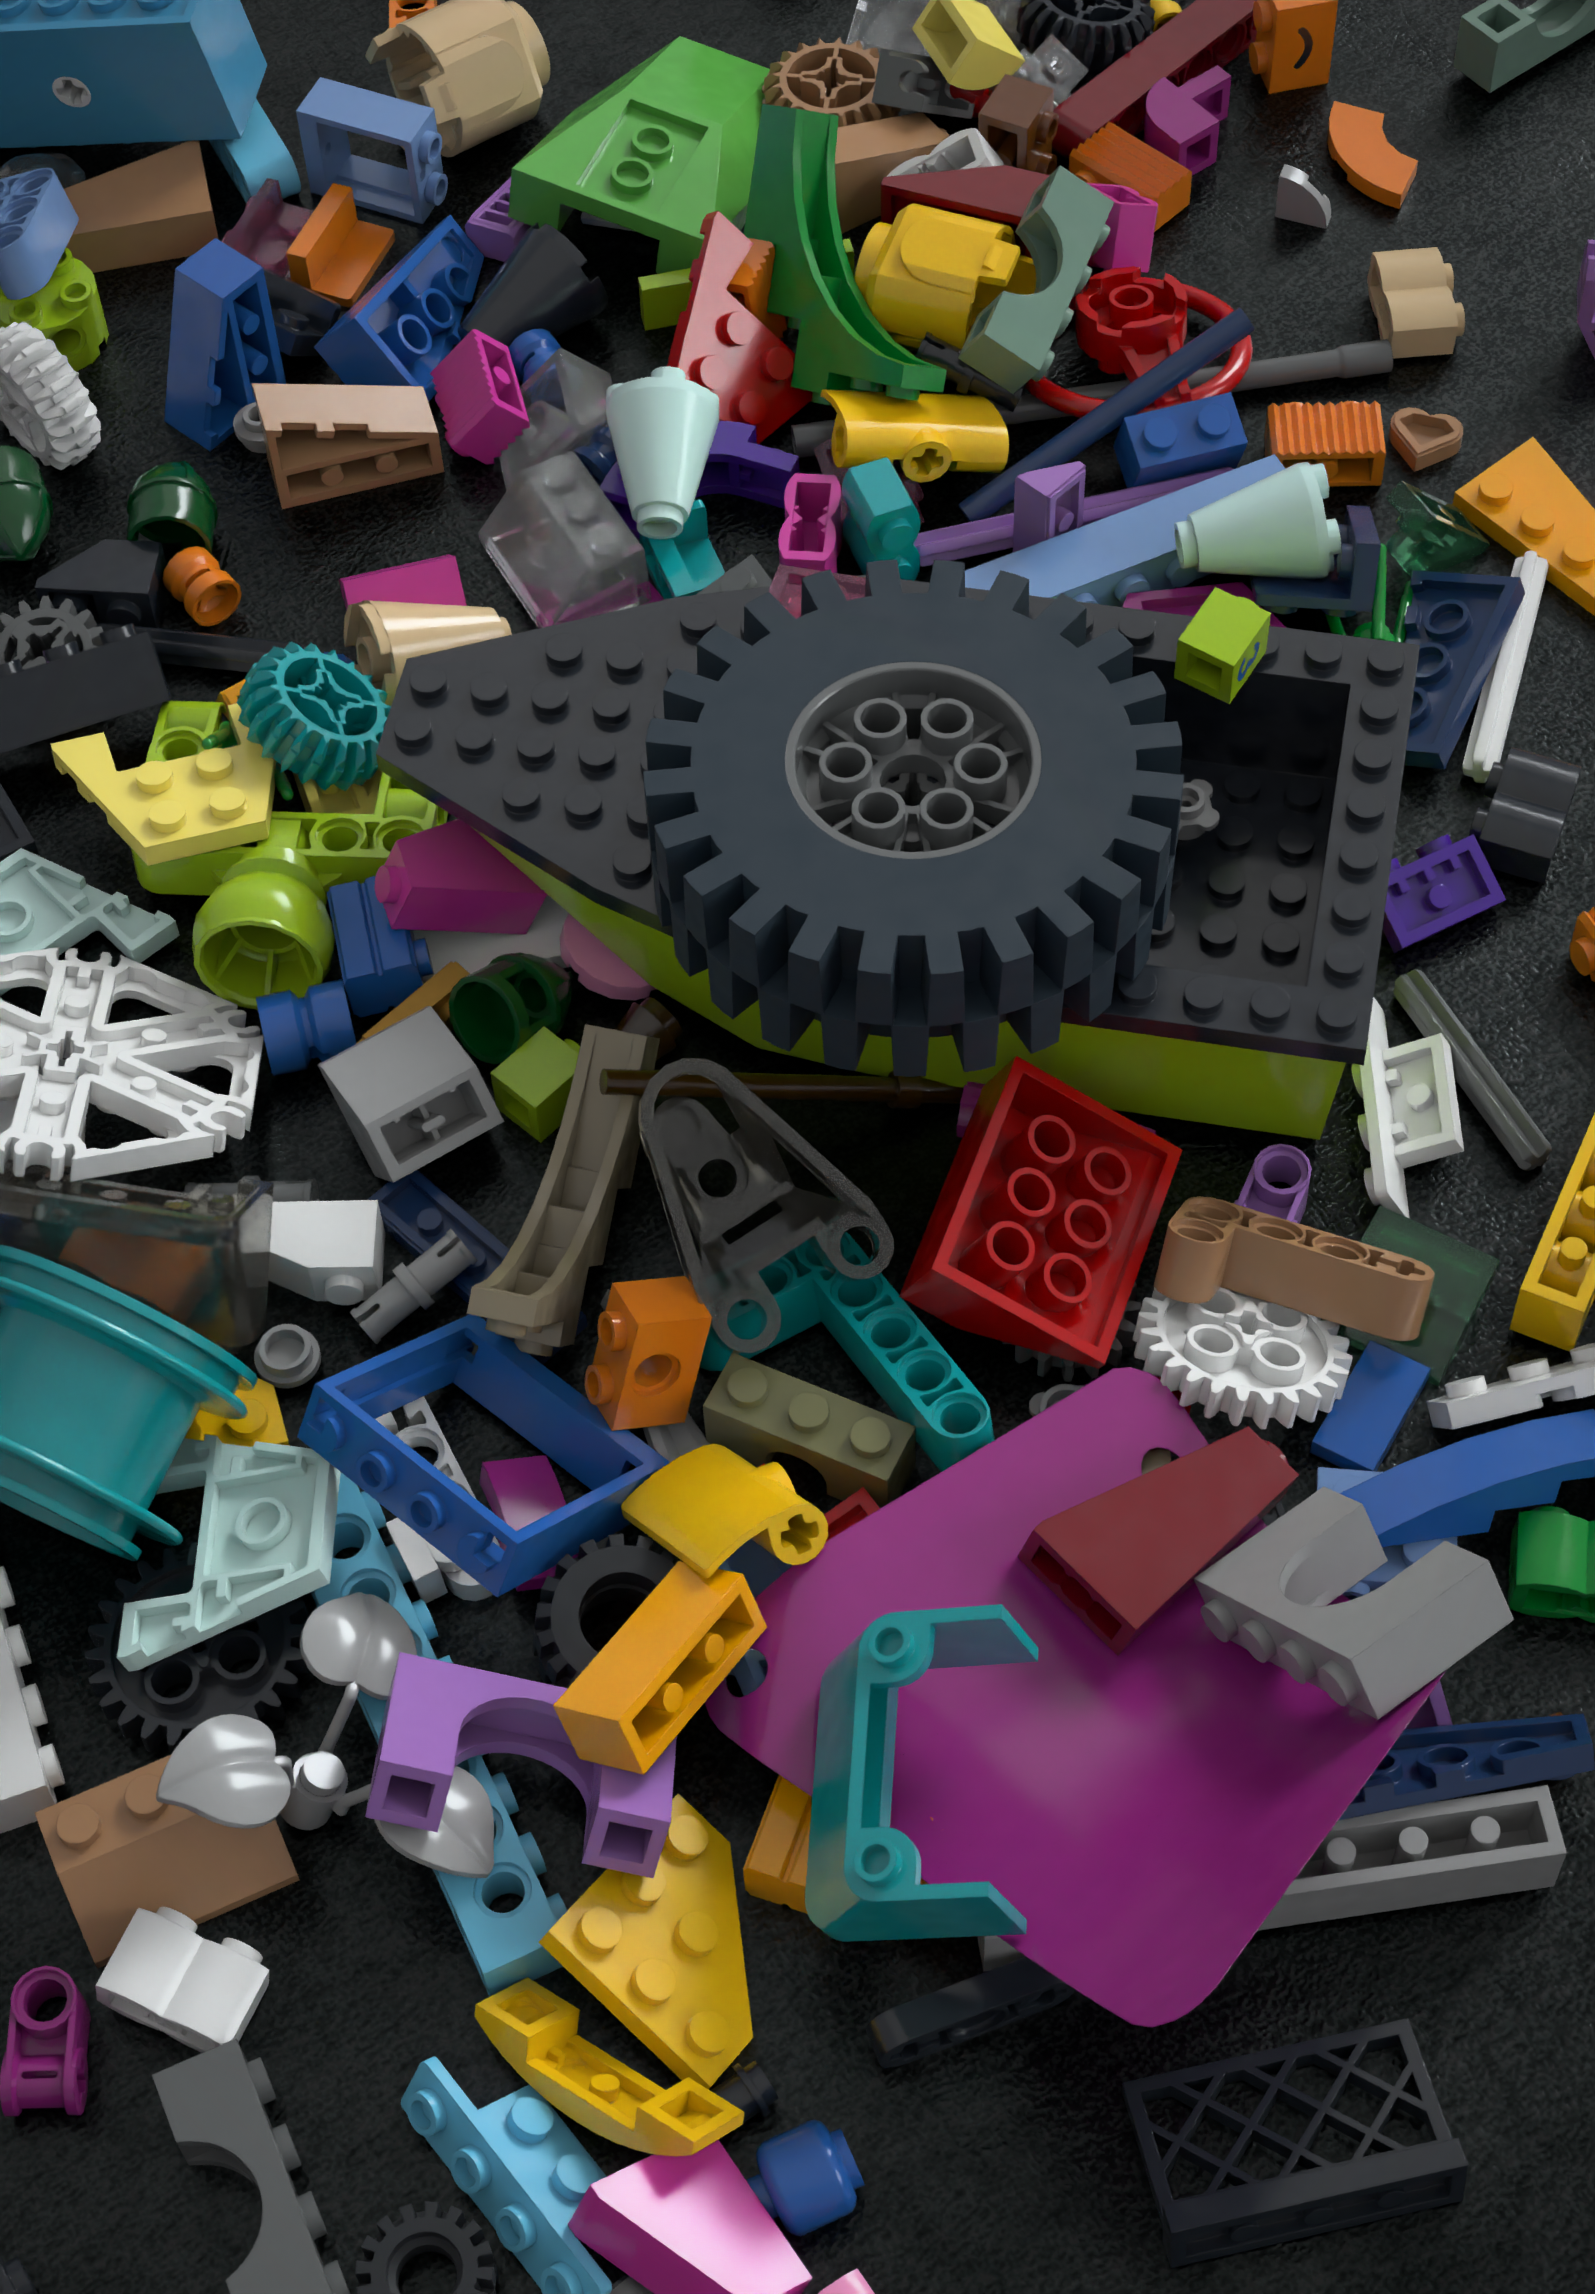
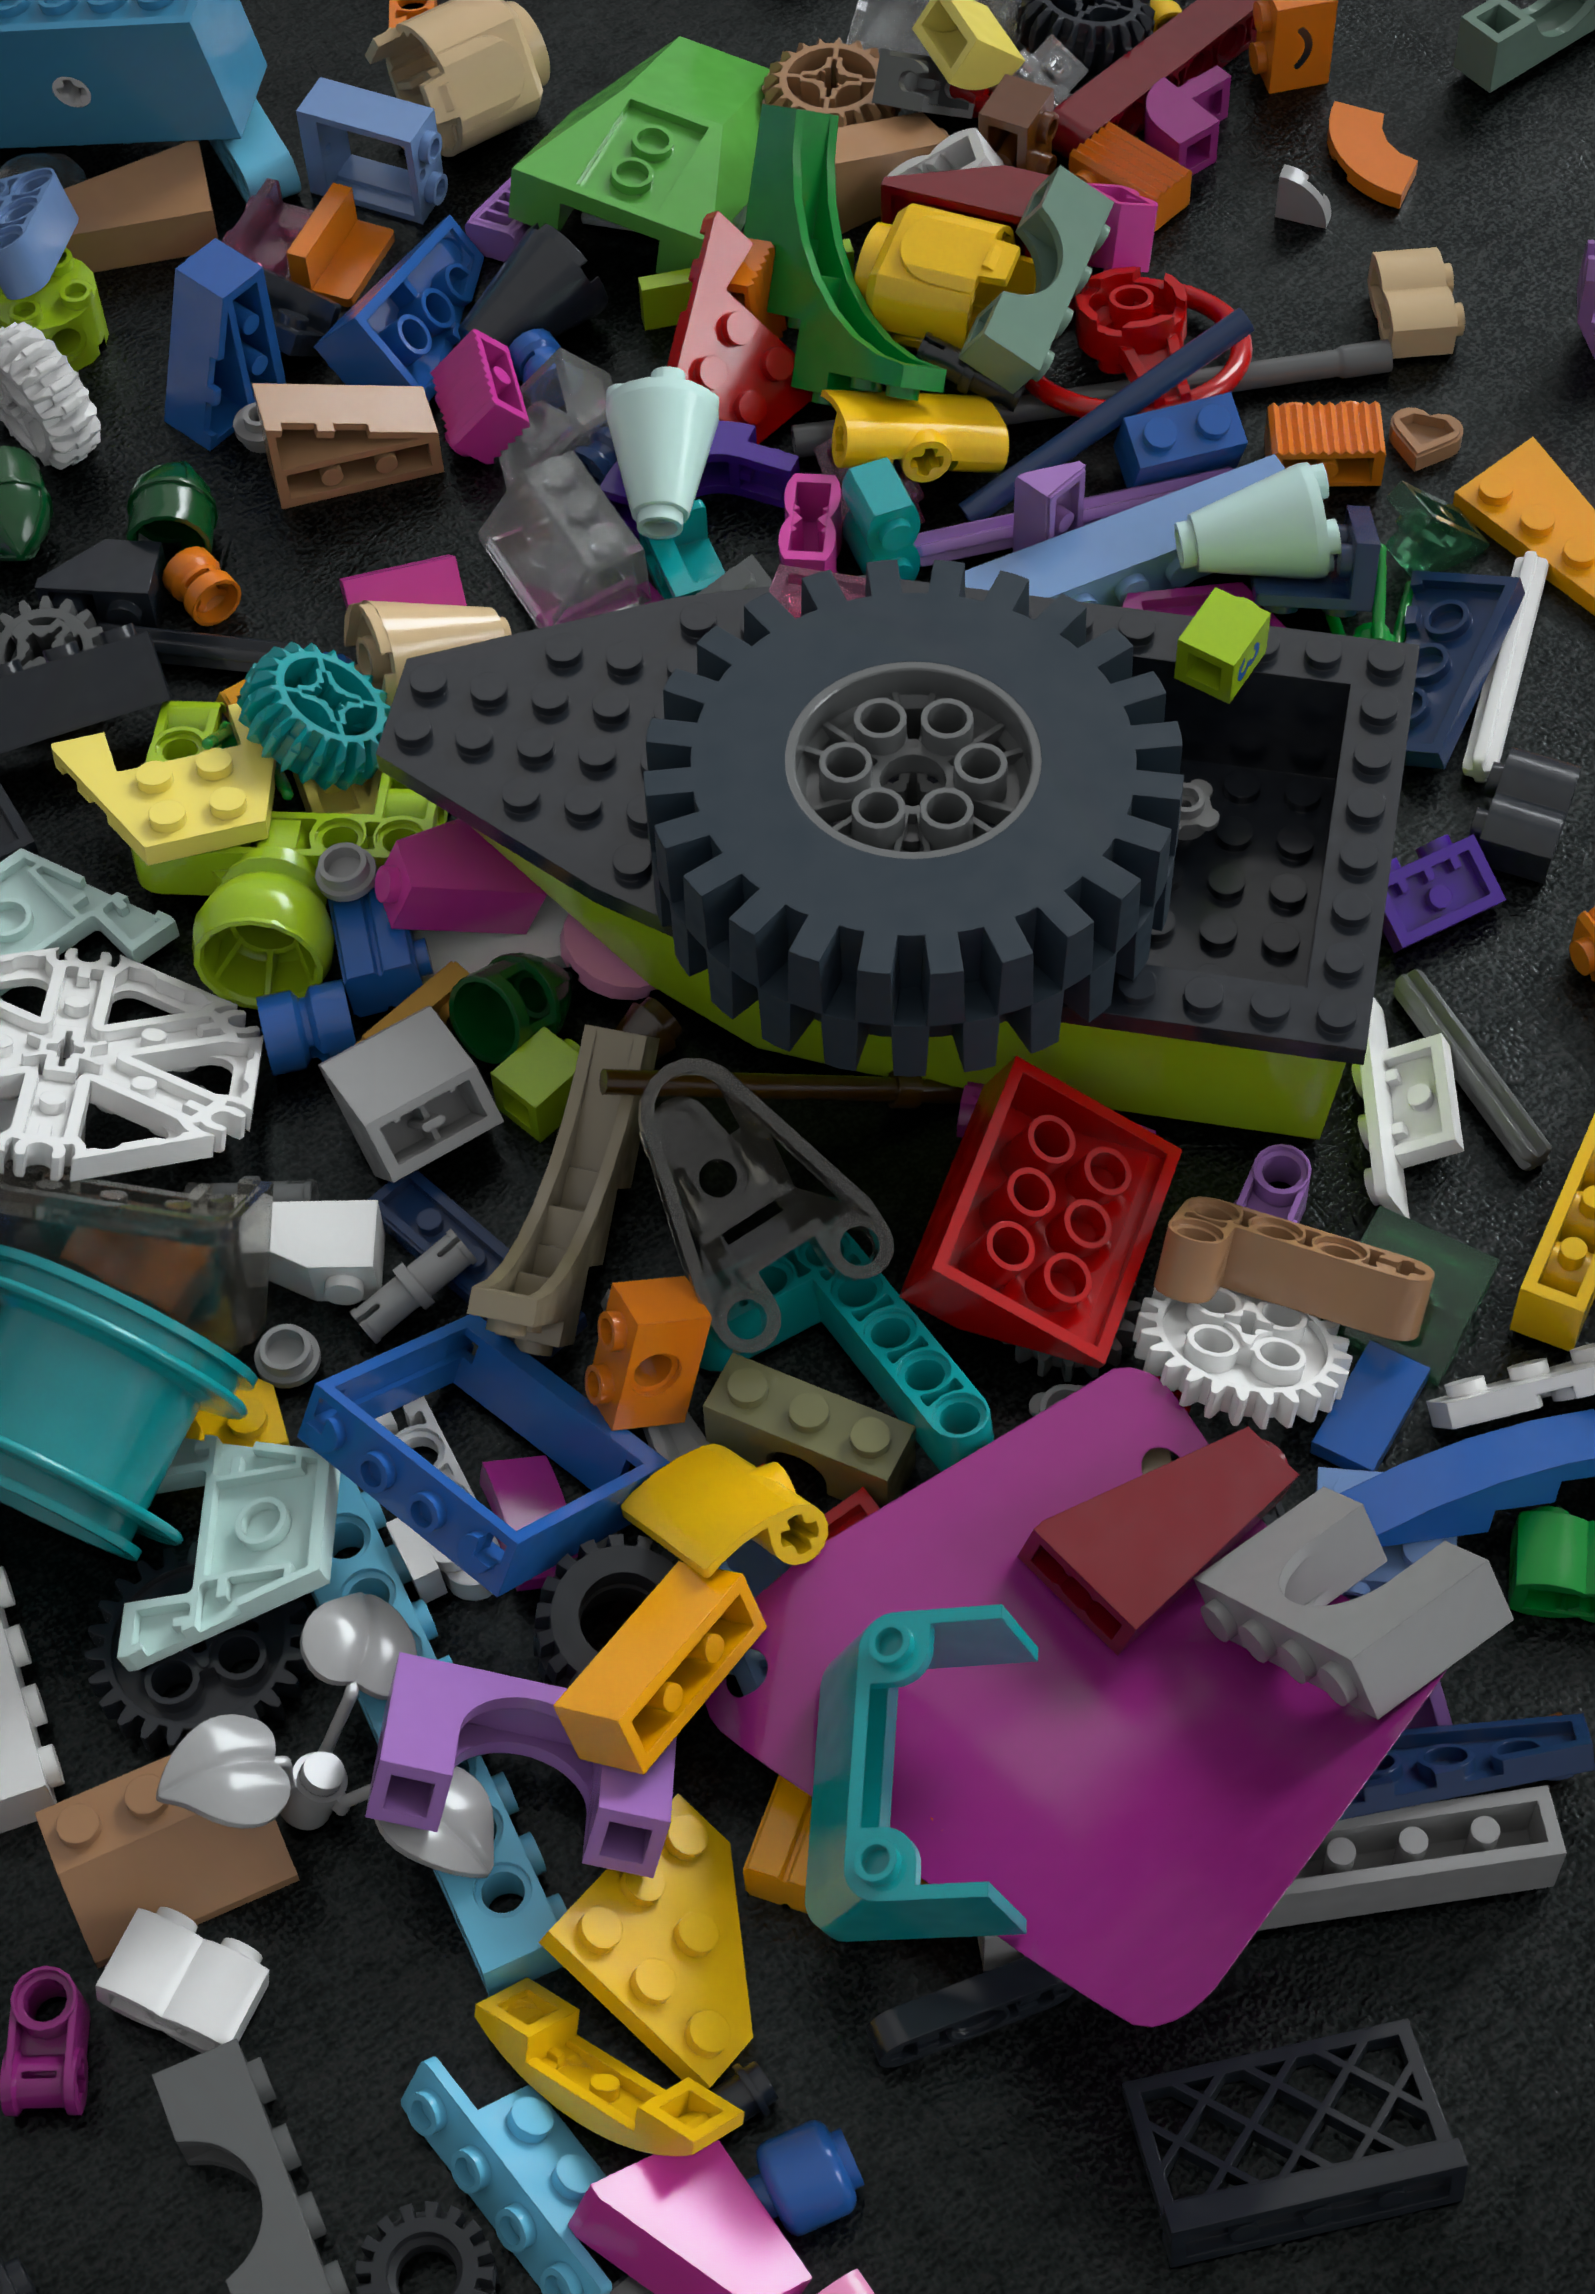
none -> light grey plate [315,842,378,902]

